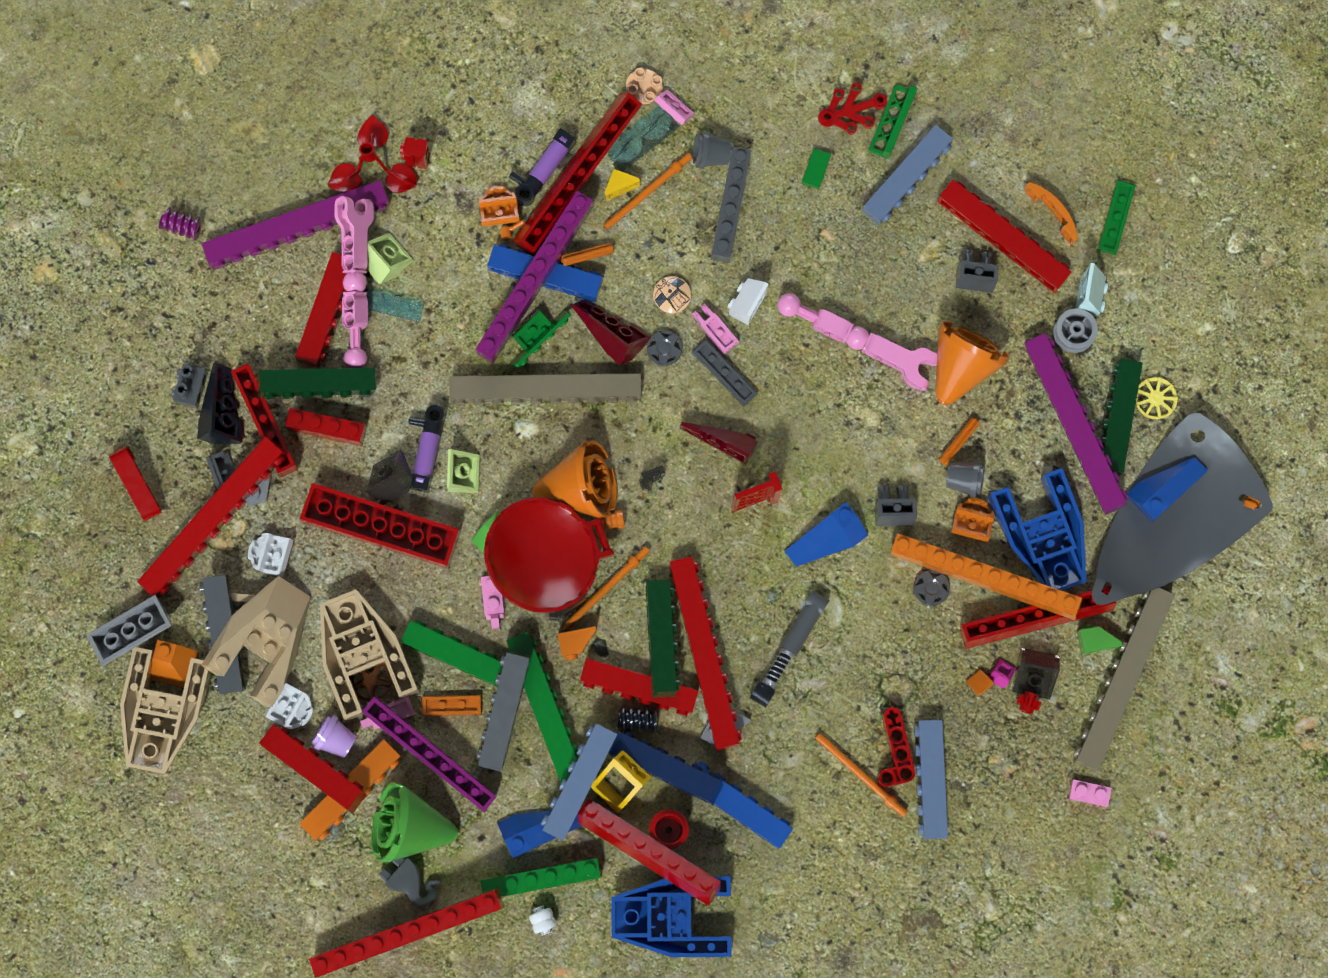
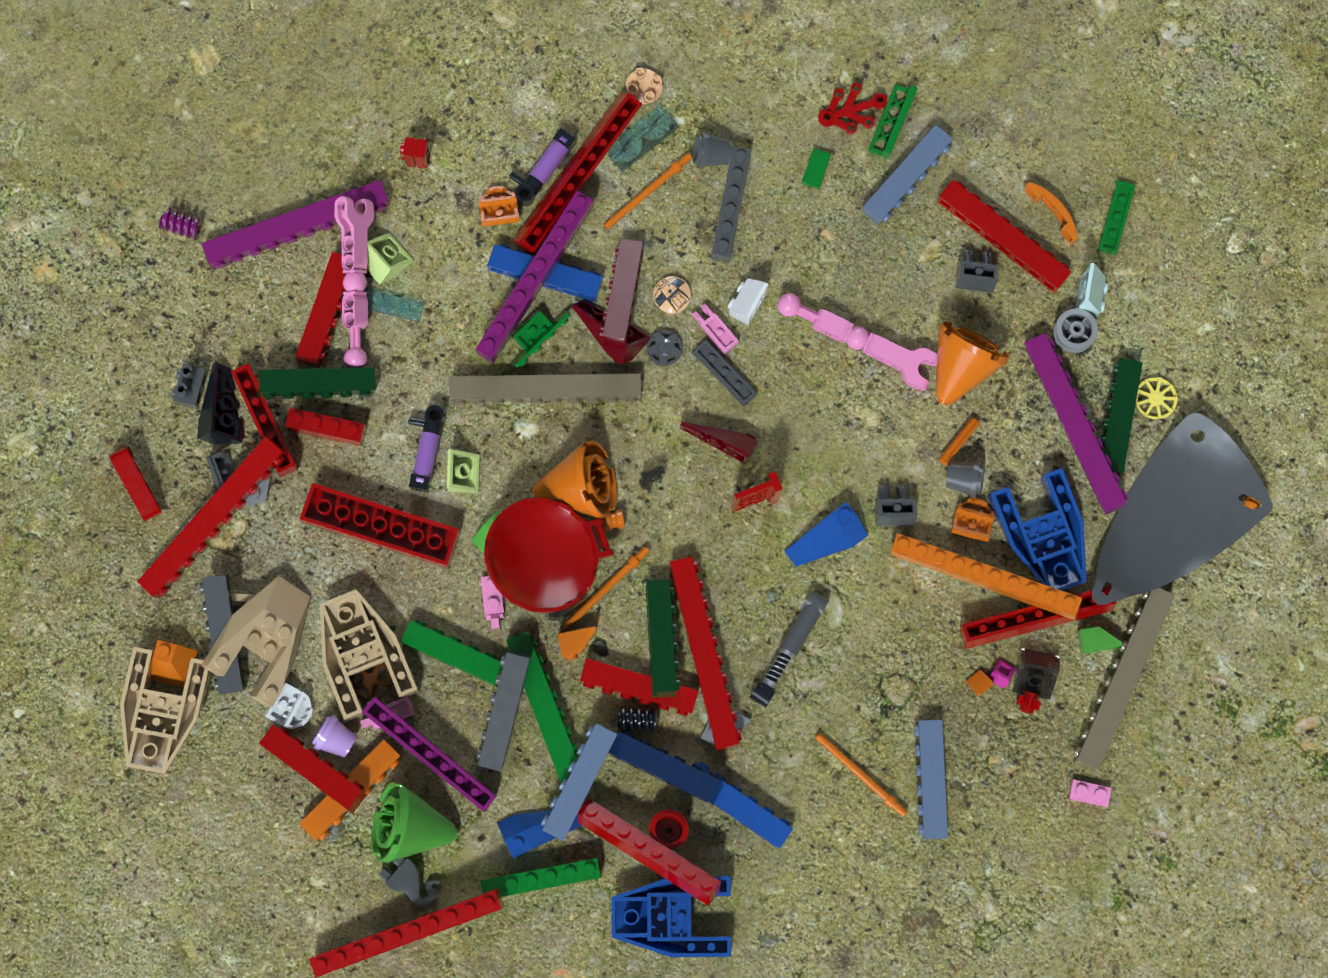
light grey slope [87,595,172,666] -> none
white slope [248,533,294,577] -> none
red plant [327,115,417,193] -> none
clear smoke slope [366,450,413,505] -> none
orange tile [422,695,481,716] -> none
orange hand [500,220,525,240] -> none
white piece [529,905,557,936] -> none
orange axle [561,243,614,266] -> none
yellow window [591,750,651,813] -> none
yellow slope [604,169,640,201] -> none
bright pink plate [655,89,695,125] -> none
red beam [877,707,915,788] -> none
dark grey wheel [913,570,950,606] -> none
blue wedge [1127,457,1208,522] -> none
none -> brick [600,239,644,348]

